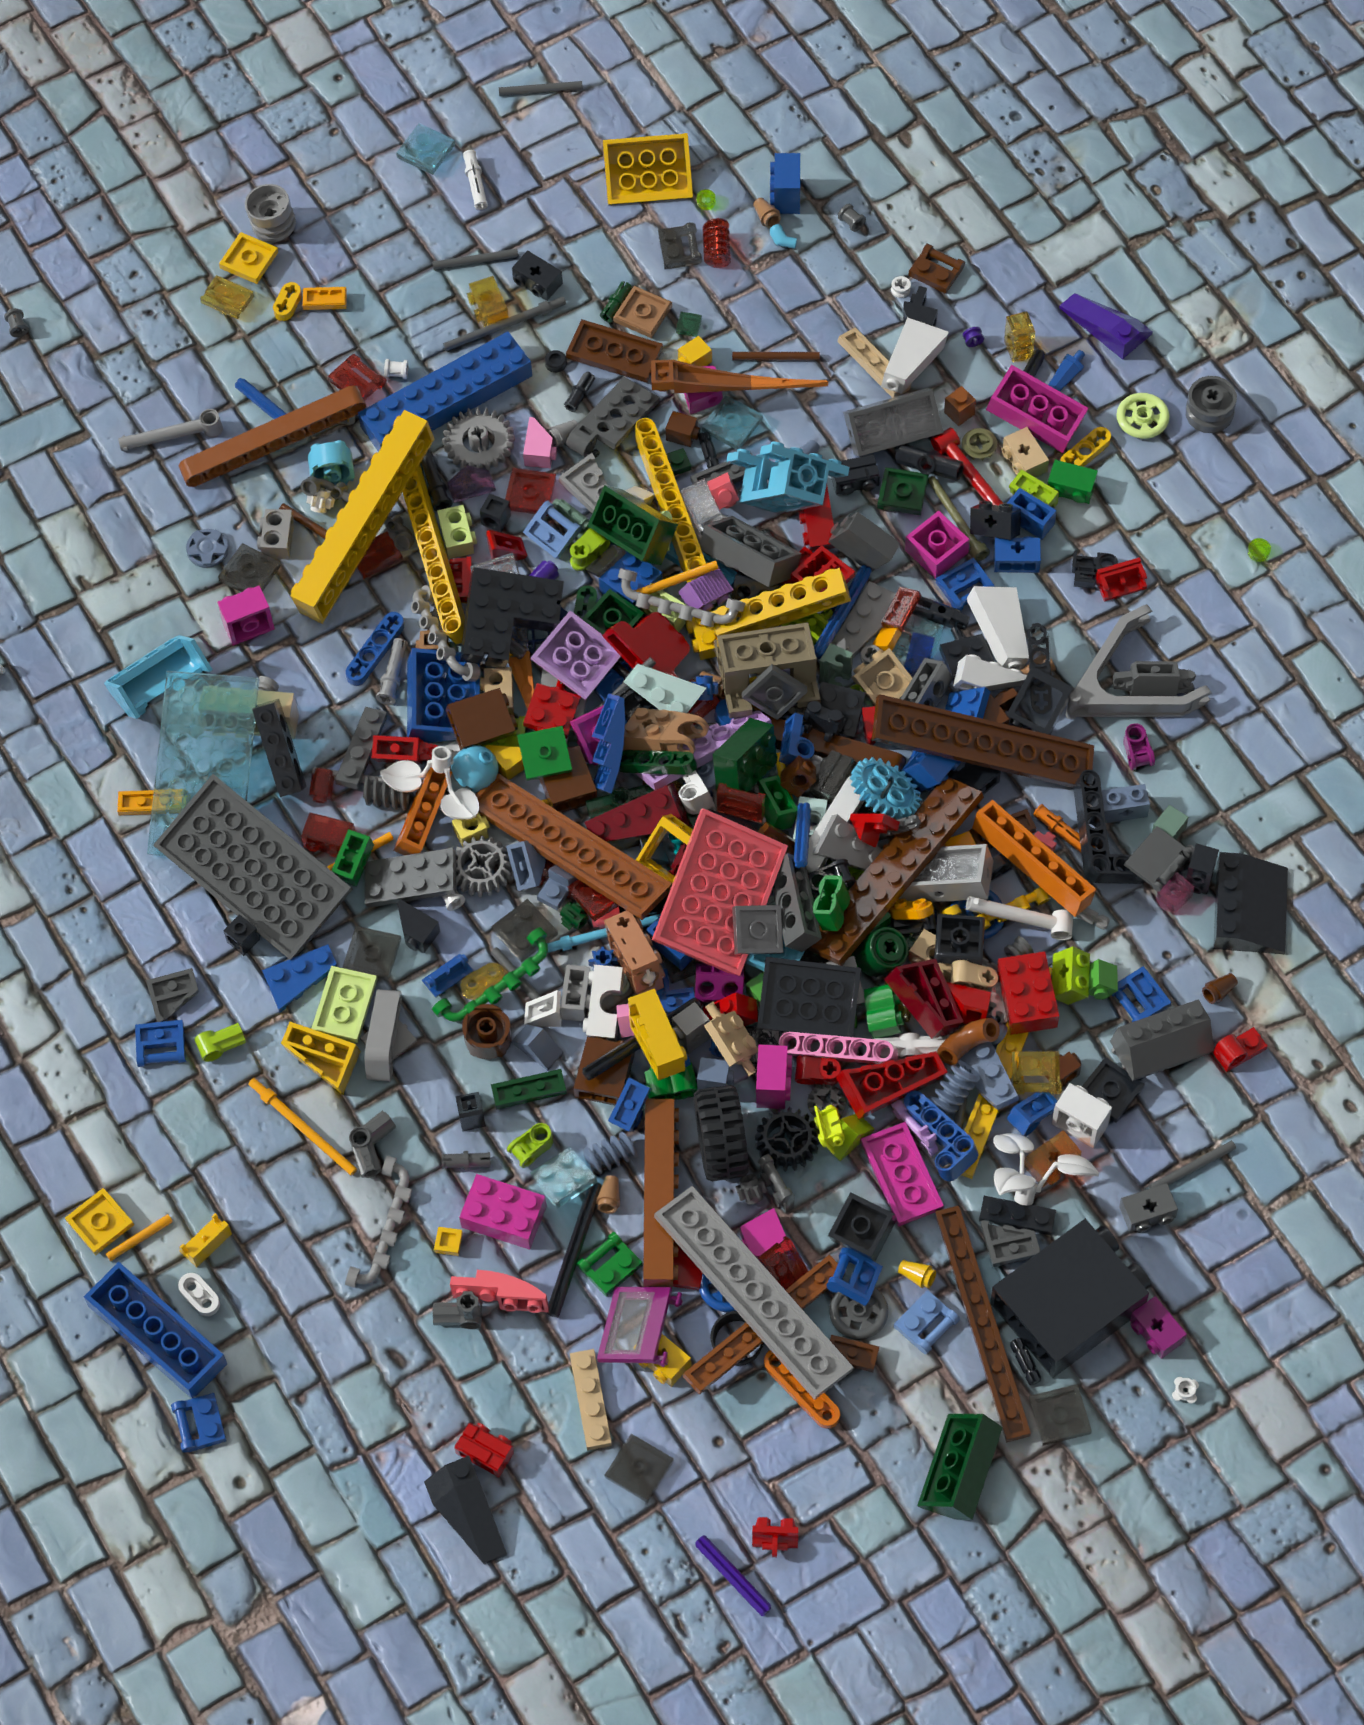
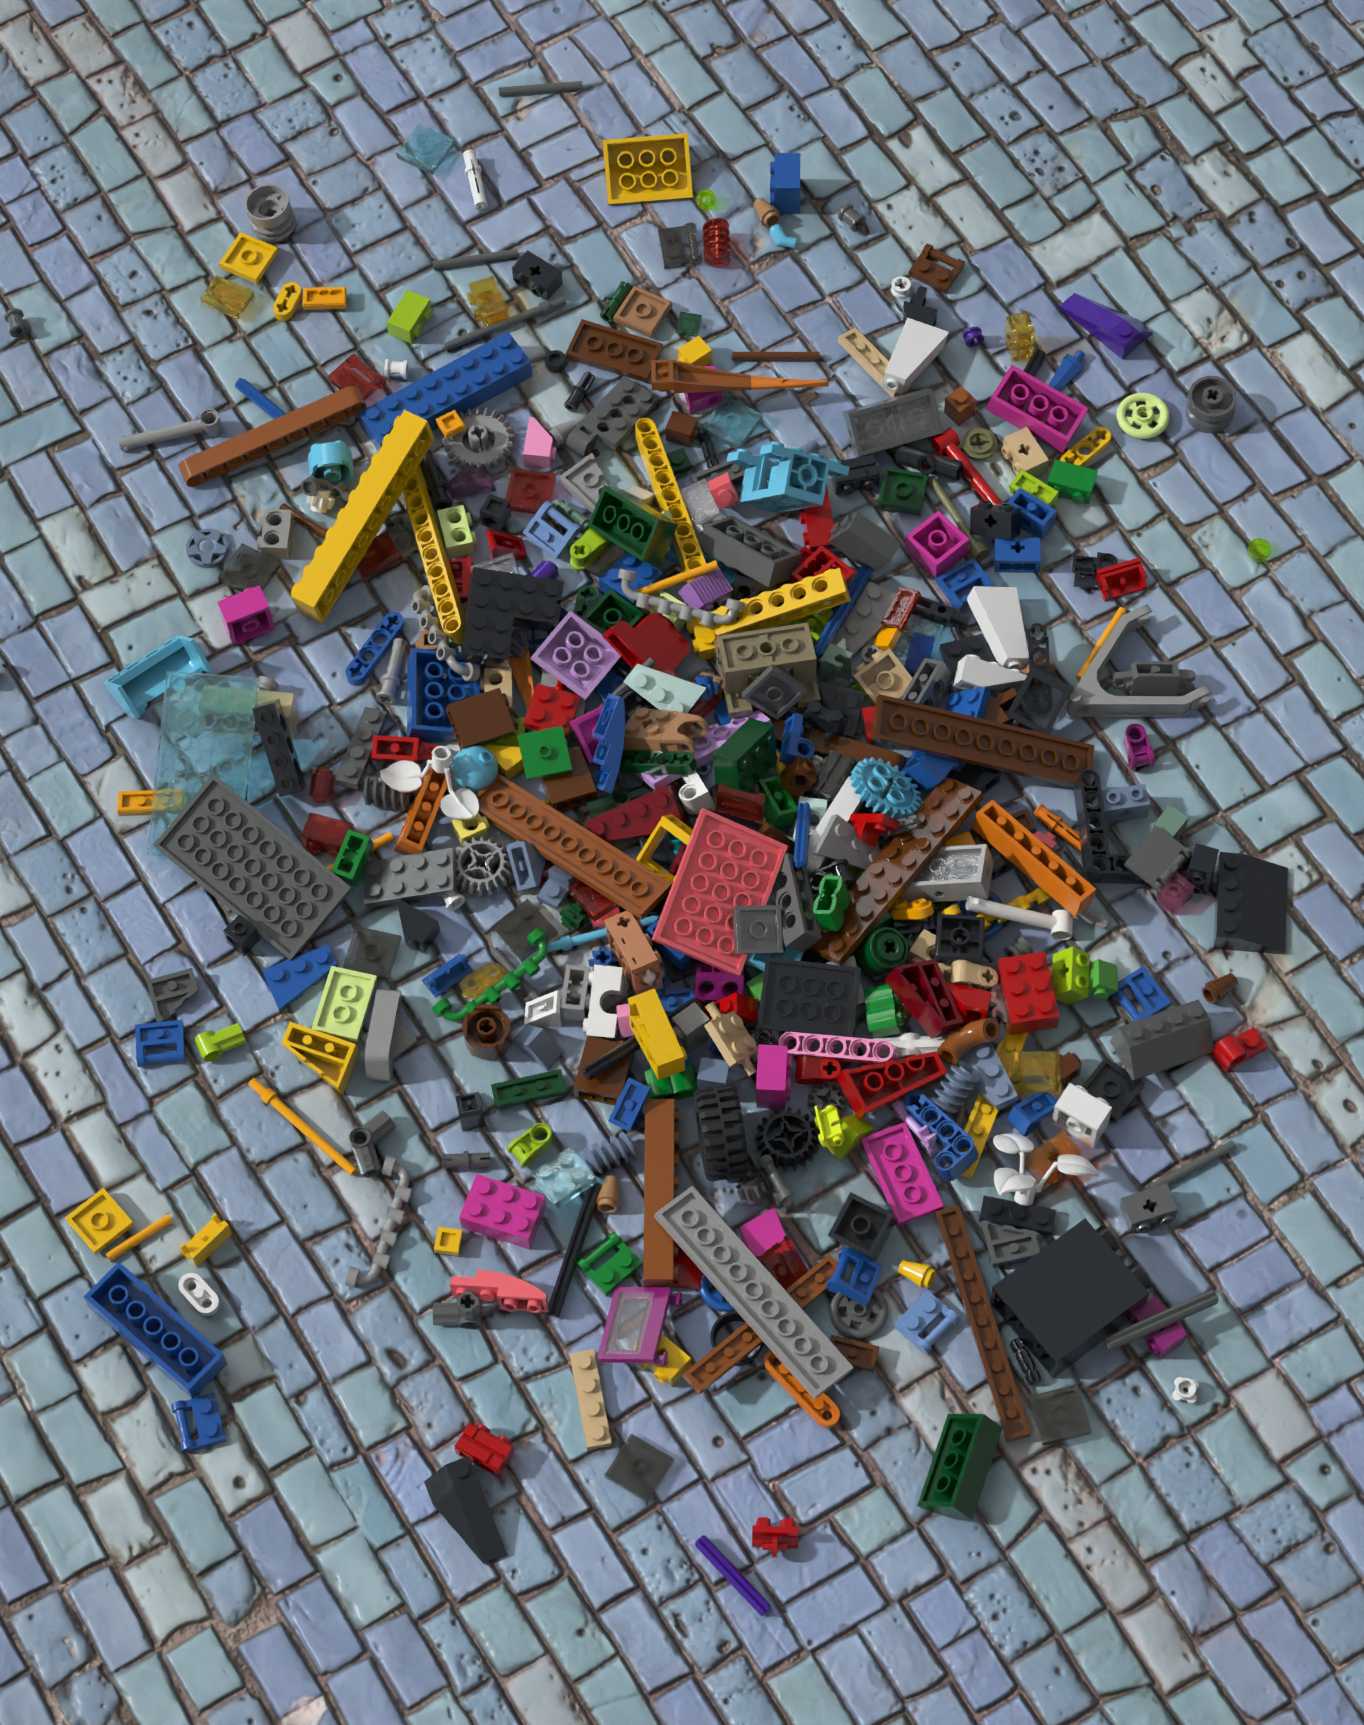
none -> lime brick [387,290,433,344]
none -> light orange tile [435,410,466,439]
none -> light orange bar [1076,607,1127,681]
none -> dark grey axle [1104,1290,1219,1351]

